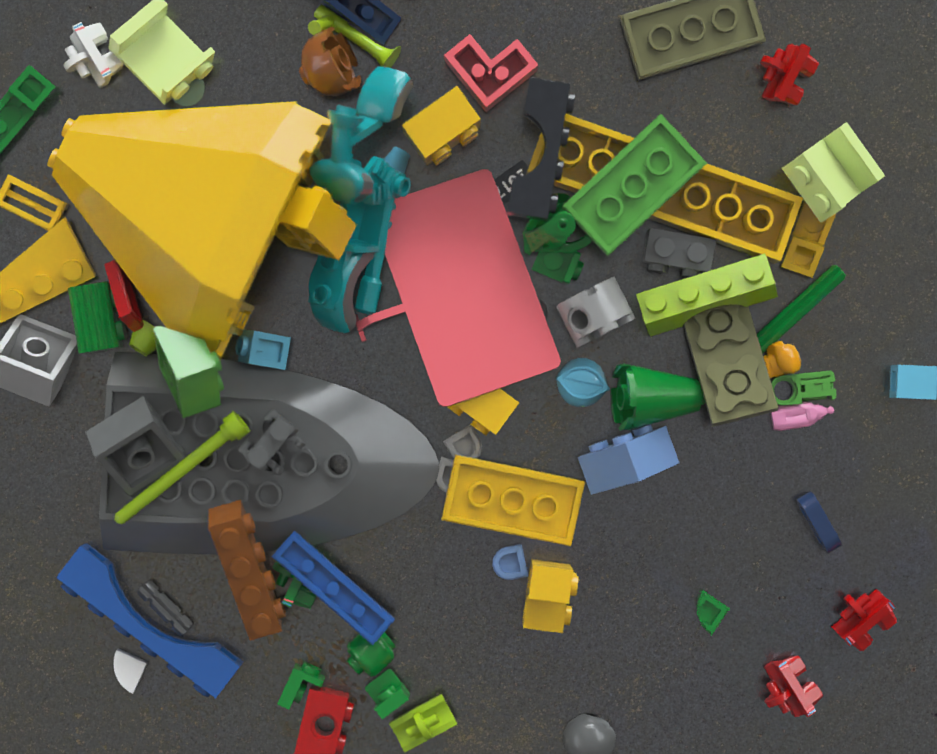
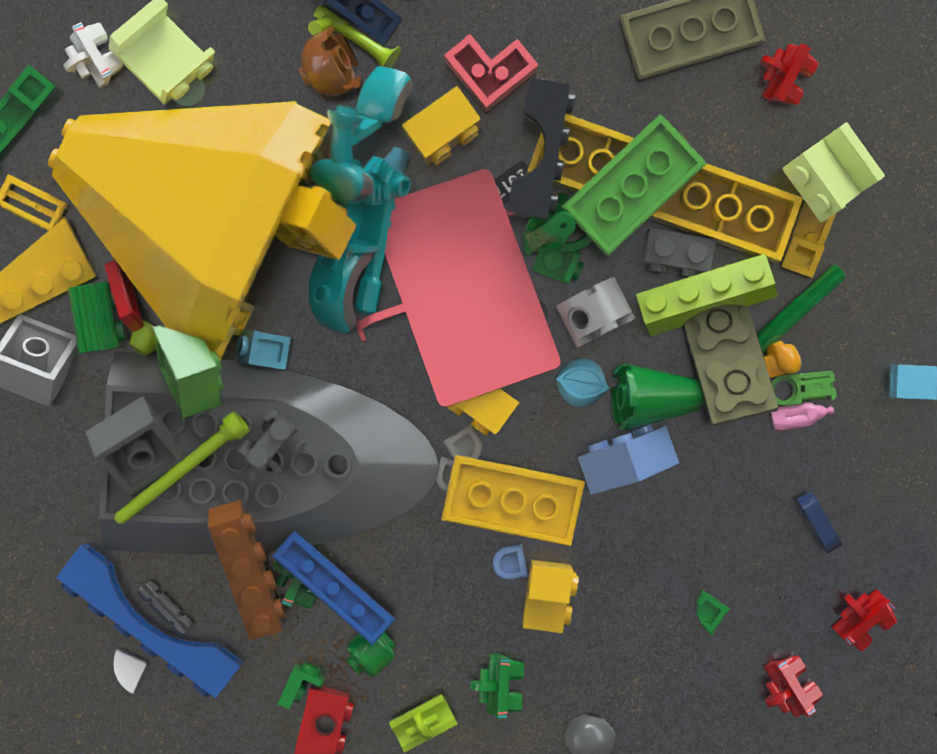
green bracket [365,668,410,720] -> none
none -> green hips [469,653,525,719]

